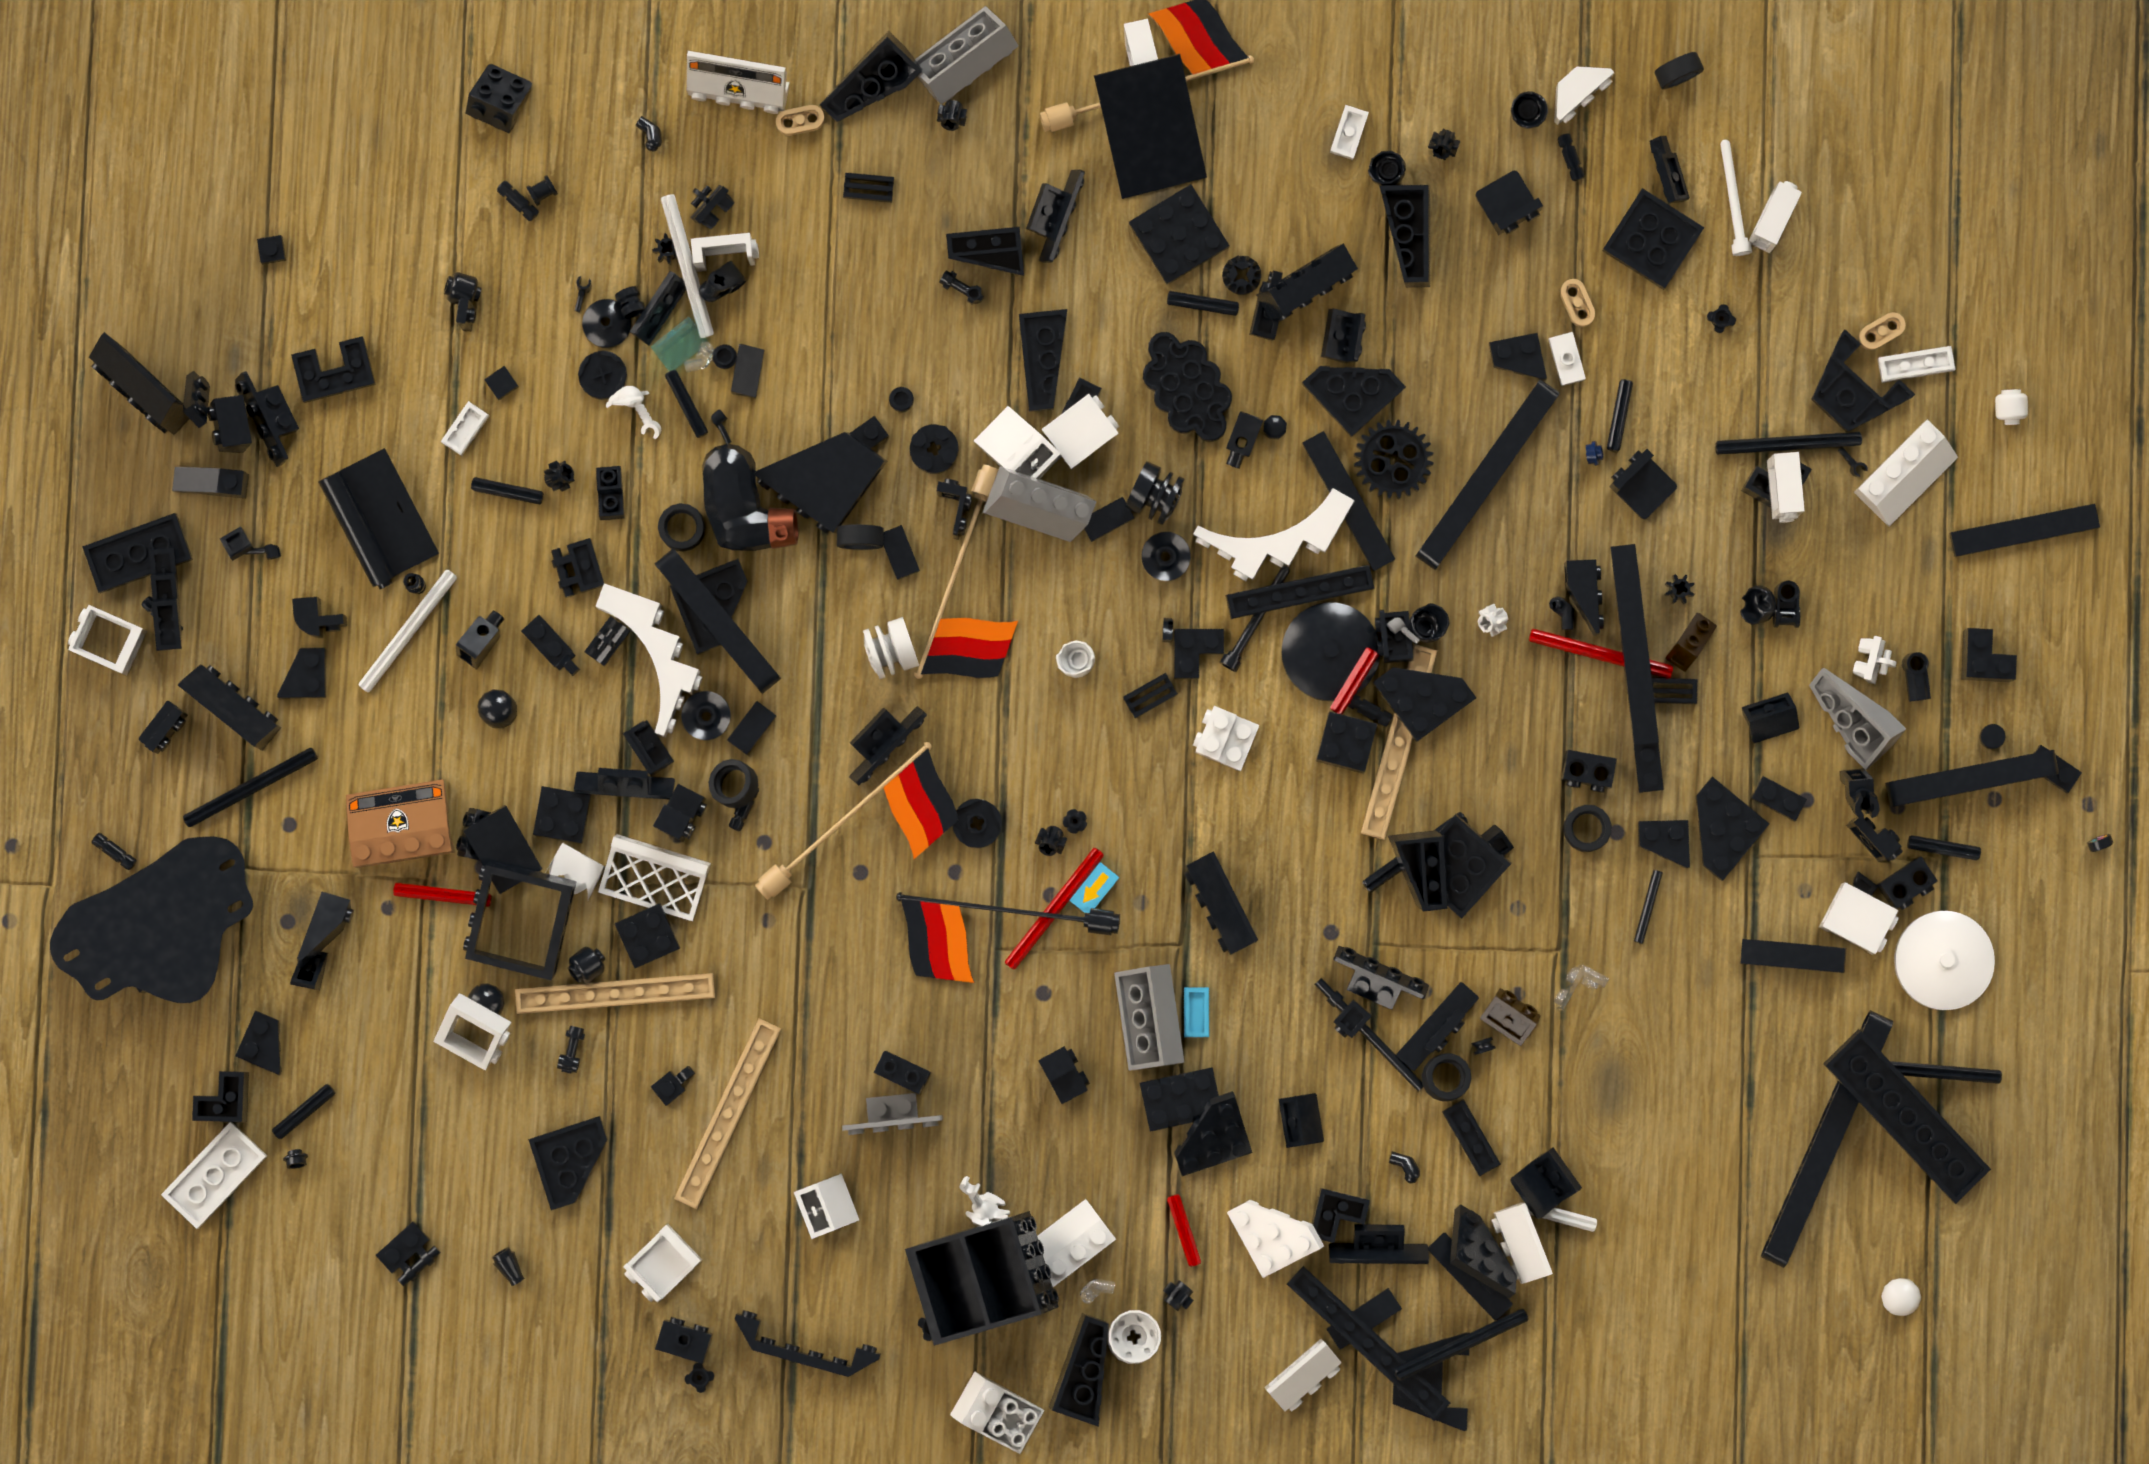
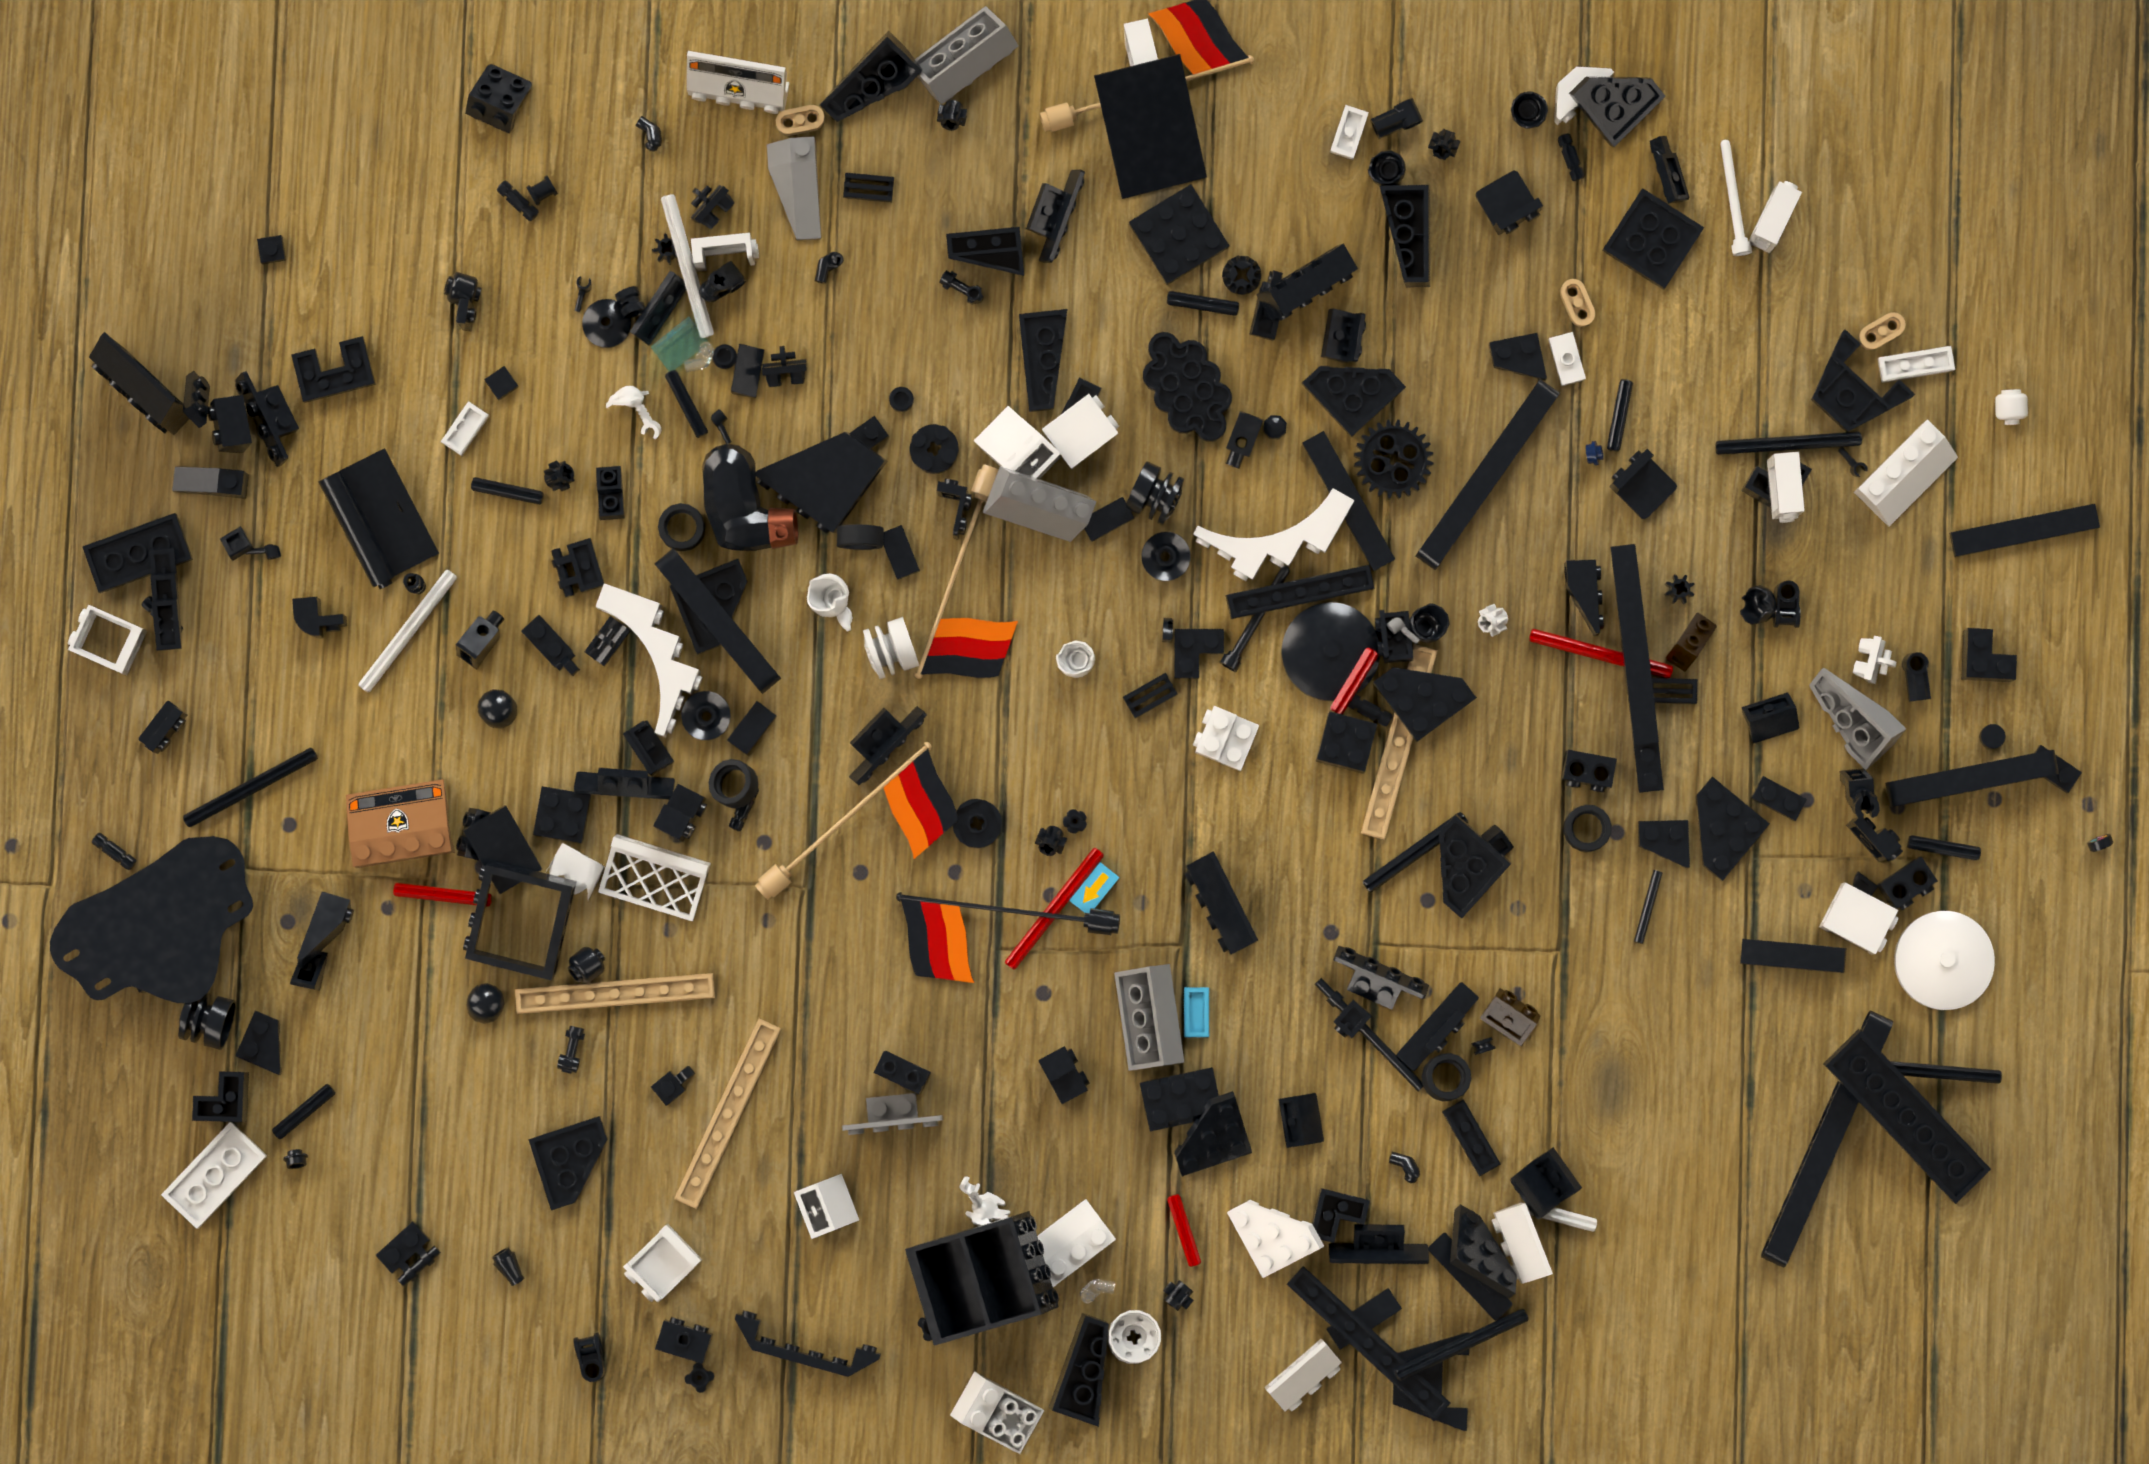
black slope [178,664,281,751] -> none
black wing [277,648,326,699] -> none
white window [433,993,511,1070] -> none
black tile [578,350,628,400] -> none
black plate [614,903,681,968] -> none
black wedge [1388,830,1447,912] -> none
black arm [1549,597,1574,630] -> none
clear bracket [1554,964,1609,1011] -> none
black tyre [1654,52,1704,89] -> none
black plate [1707,304,1736,333] -> none
white hair [1881,1278,1921,1316] -> none
none -> black wheel [178,993,236,1050]
none -> black piece [573,1332,606,1382]
none -> black hips [762,346,807,387]
none -> light grey wedge [767,137,821,240]
none -> white hair [807,573,853,632]
none -> black arm [814,252,844,284]
none -> black piece [1370,98,1423,139]
none -> black plate [1569,76,1666,147]

